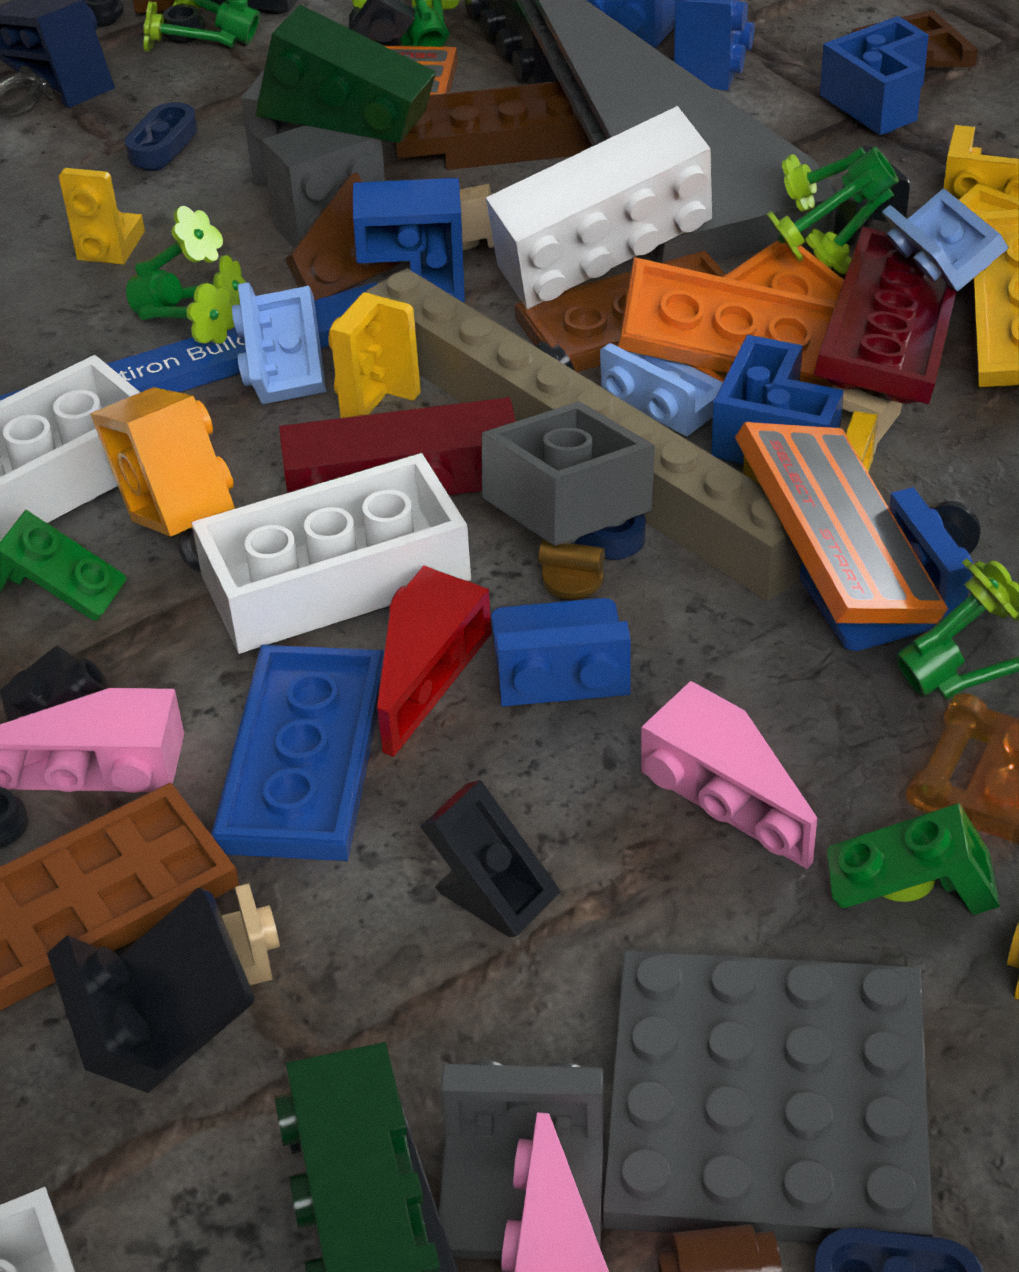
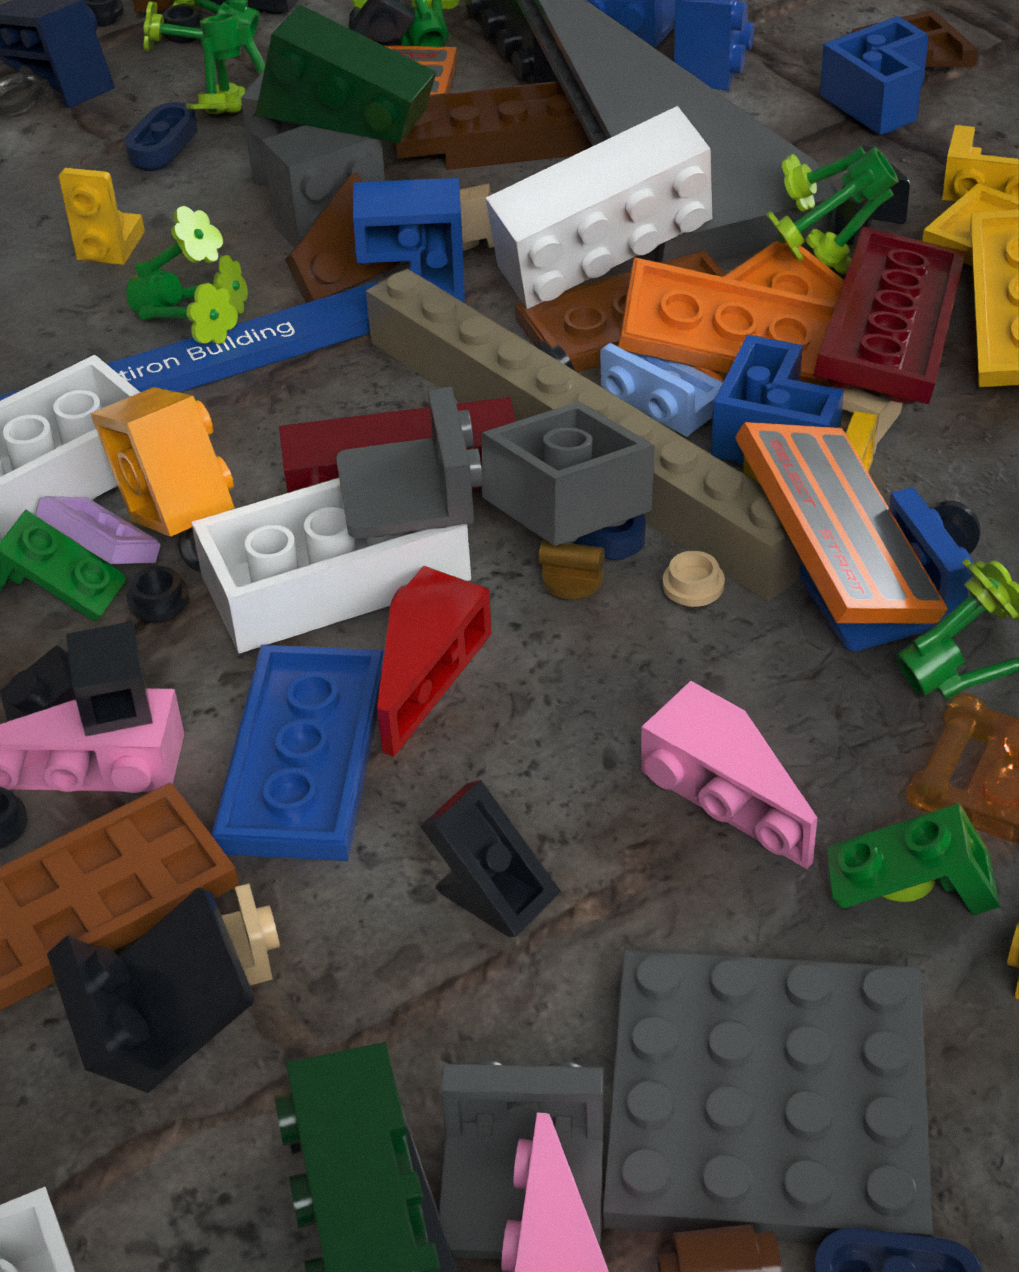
light blue bracket [232,282,327,404] -> none
yellow bracket [328,292,421,418] -> none
blue bracket [491,598,631,707] -> none
light blue bracket [882,188,1009,292] -> none
none -> lavender plate [35,496,161,564]
none -> black brick [66,621,153,736]
none -> black plate [126,566,189,622]
none -> green plant [186,13,265,114]
none -> dark grey bracket [336,386,483,538]
none -> tan plate [663,551,725,607]

